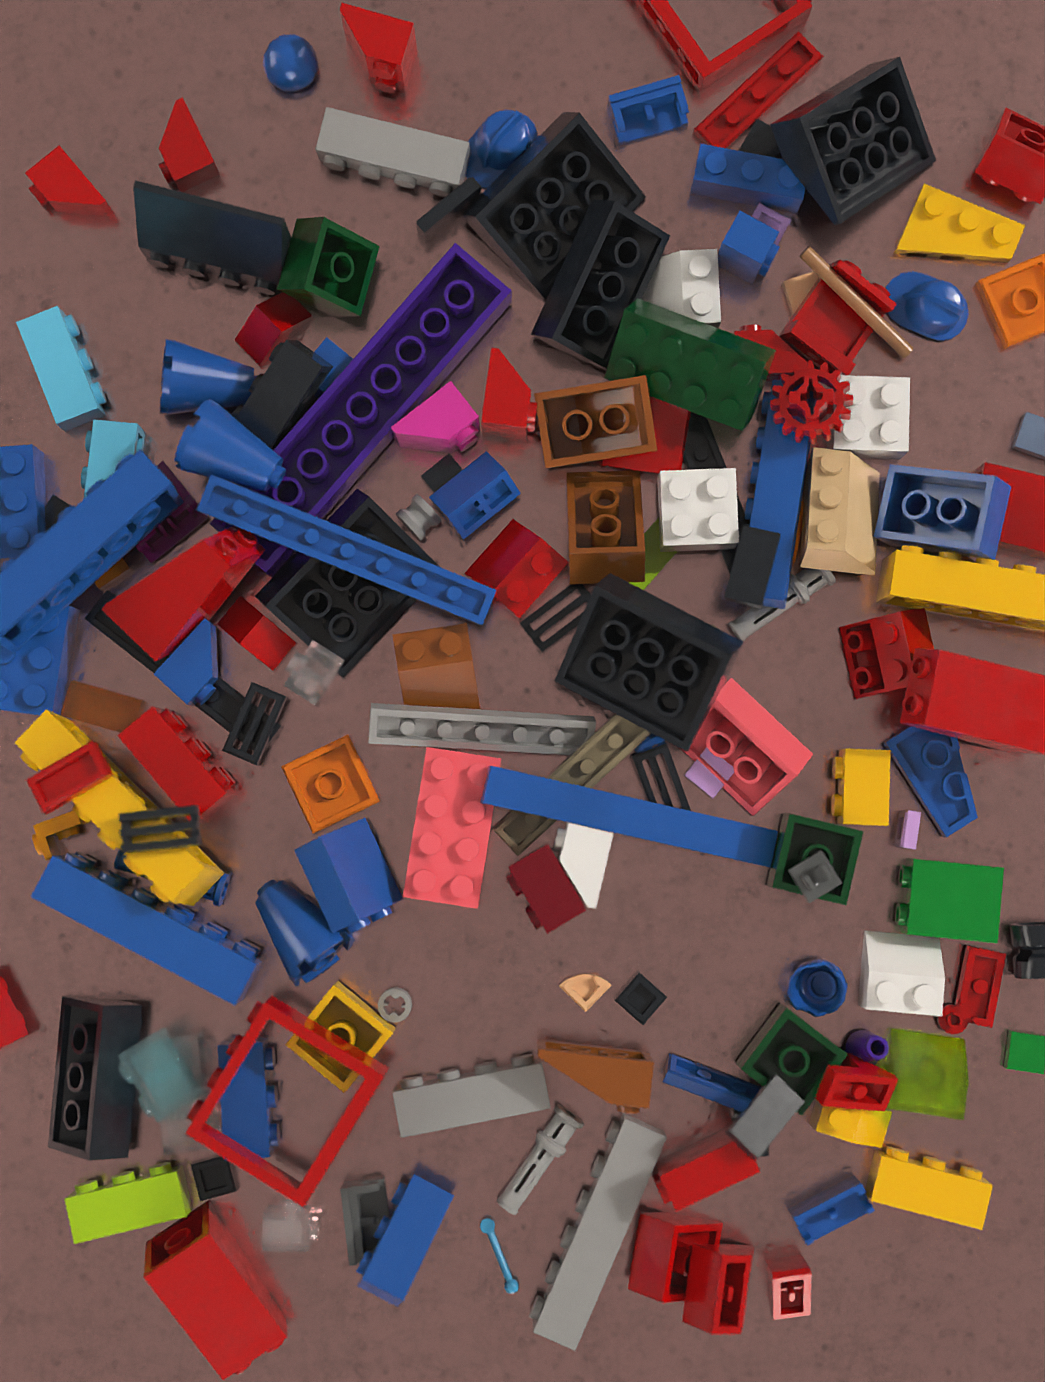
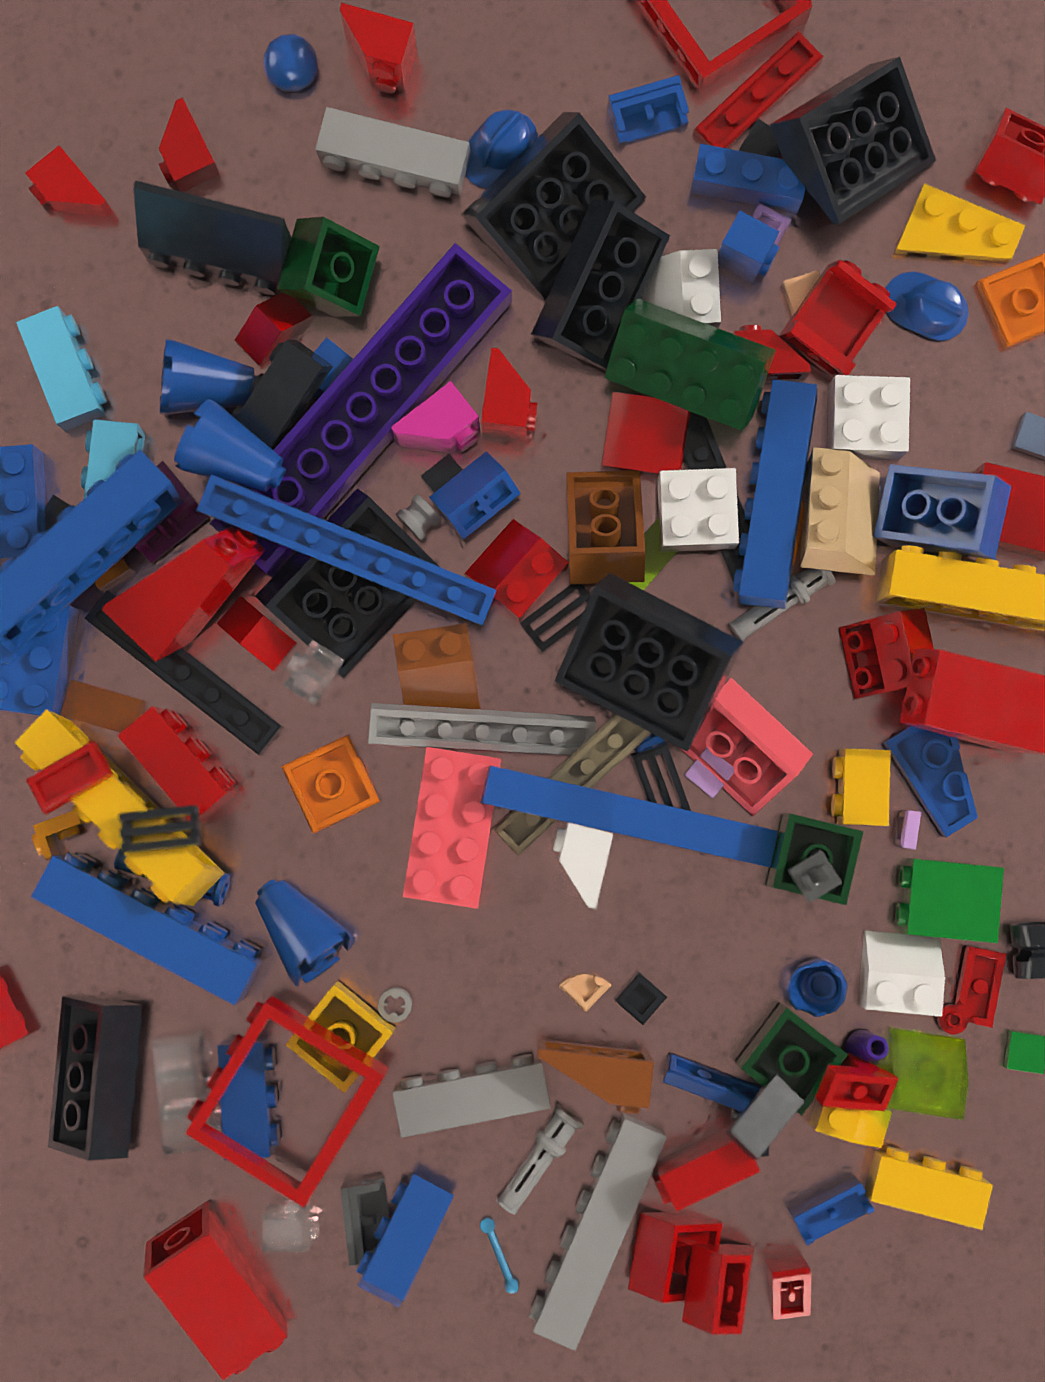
lime brick [64,1162,193,1244] -> none
clear light blue brick [118,1027,203,1123] -> none
blue slope [154,618,218,706] -> none
black tile [191,1155,238,1201] -> none
black tile [222,682,287,766] -> none
blue brick [294,818,403,933] -> none
black tile [416,177,481,243] -> none
dark red brick [505,843,587,934] -> none
dark orange slope [534,375,657,469] -> none
black tile [724,525,781,609] -> none
red gear [770,361,853,445] -> none
medium nougat bar [799,246,914,359] -> none

